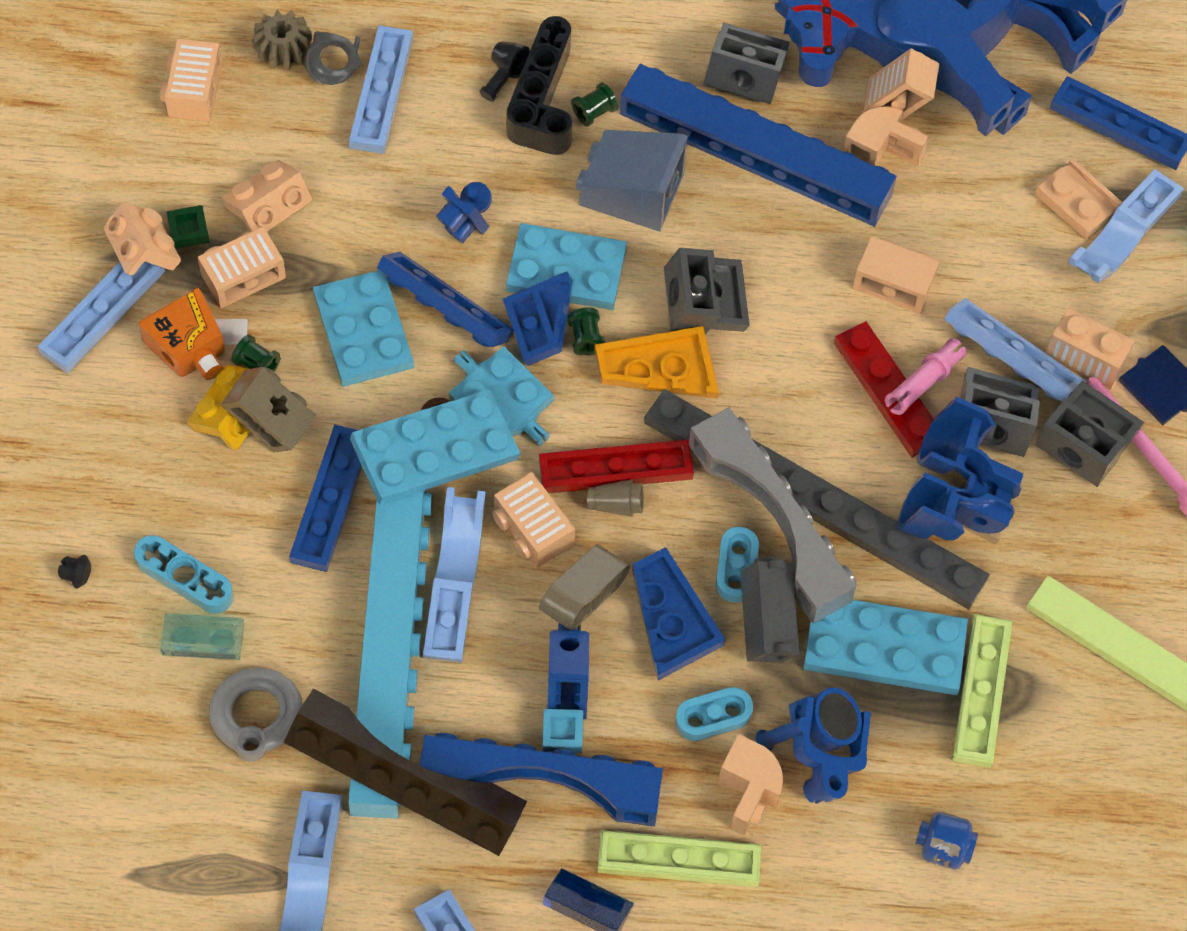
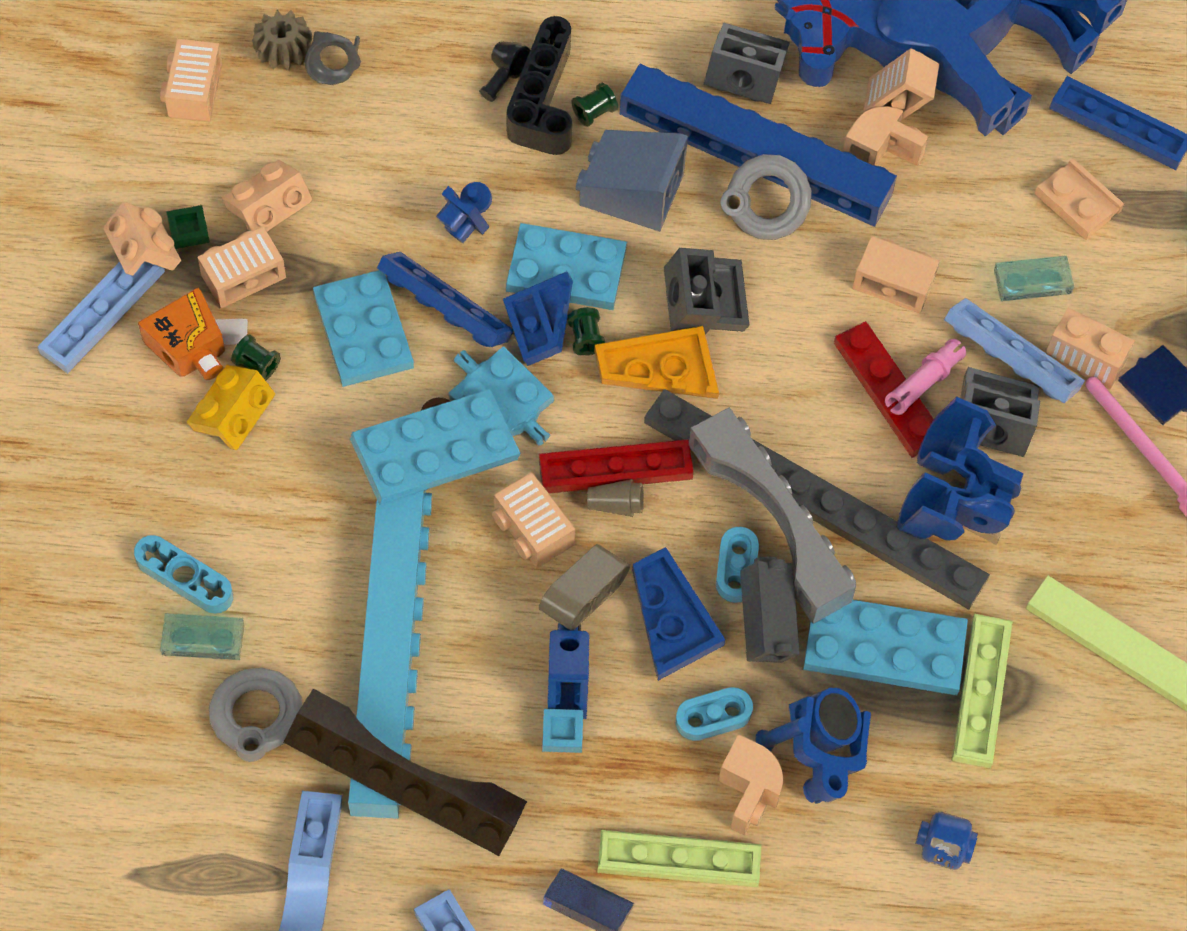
black piece [58,555,91,589] -> none
dark tan brick [220,367,316,453] -> none
blue plate [289,424,362,572] -> none
light blue plate [349,25,413,154] -> none
blue arch [420,733,663,827] -> none
light blue piece [423,487,486,663] -> none
dark grey brick [1035,381,1144,487] -> none
light blue piece [1068,169,1184,283] -> none
none -> light grey piece [720,154,812,240]
none -> clear light blue plate [994,256,1074,301]

